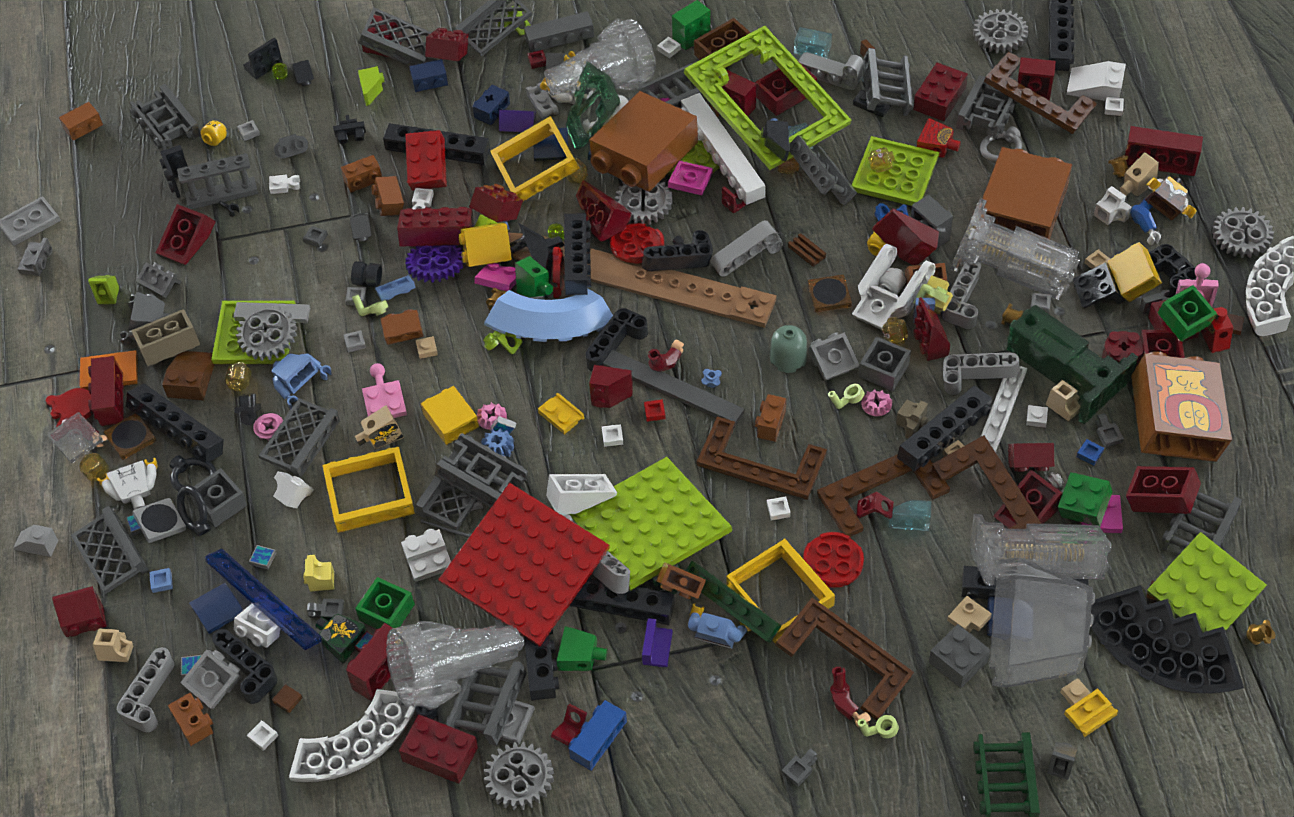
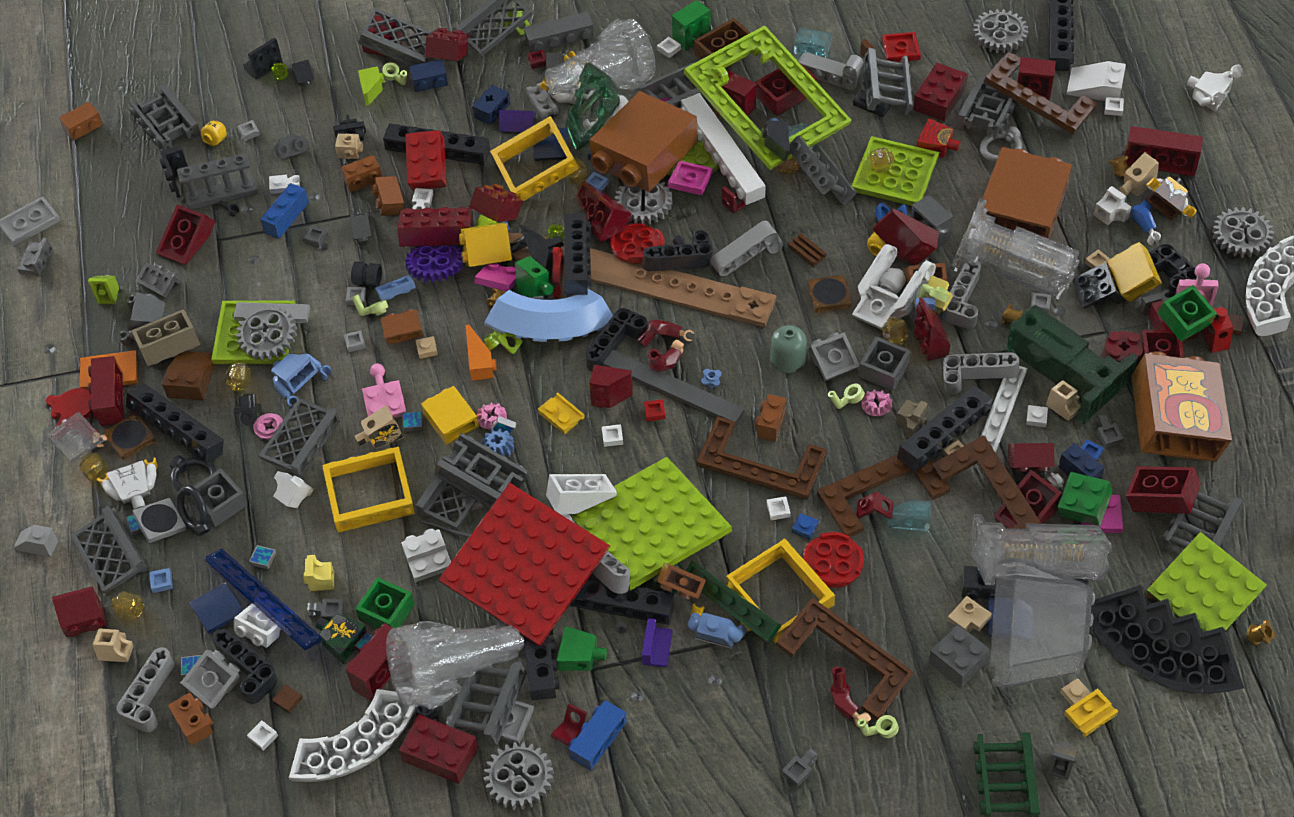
none -> clear yellow head [111,591,144,620]
none -> blue brick [260,183,309,239]
none -> tan brick [335,134,363,159]
none -> yellowish green plate [382,63,407,85]
none -> tile [402,411,423,432]
none -> orange slope [466,325,497,381]
none -> medium blue plate [586,172,609,191]
none -> dark red arm [637,320,694,346]
none -> blue plate [792,513,819,540]
none -> red tile [882,32,921,62]
none -> dark blue brick [1058,443,1105,479]
none -> white torso [1187,65,1243,112]

